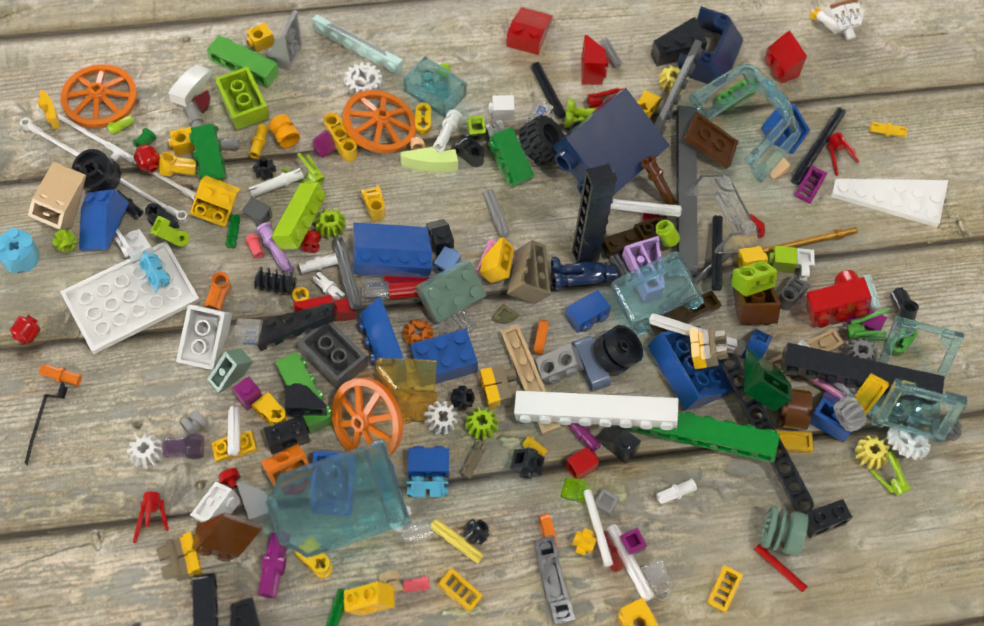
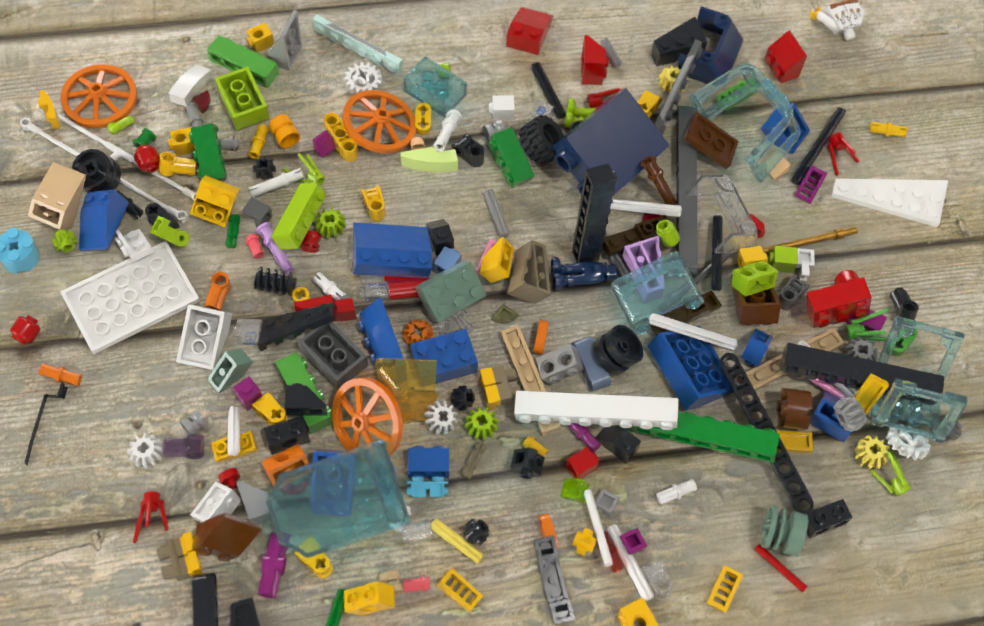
medium azure hinge [140,251,170,292] -> none
white pin [299,253,339,275] -> none
dark grey axle [332,236,362,310] -> none
lime leg [466,115,486,135] -> none
blue brick [565,290,611,333] -> none
dark tan hips [690,326,729,369] -> none
dark green slope [744,348,792,412] -> none
light aqua axle [862,274,880,310] -> none

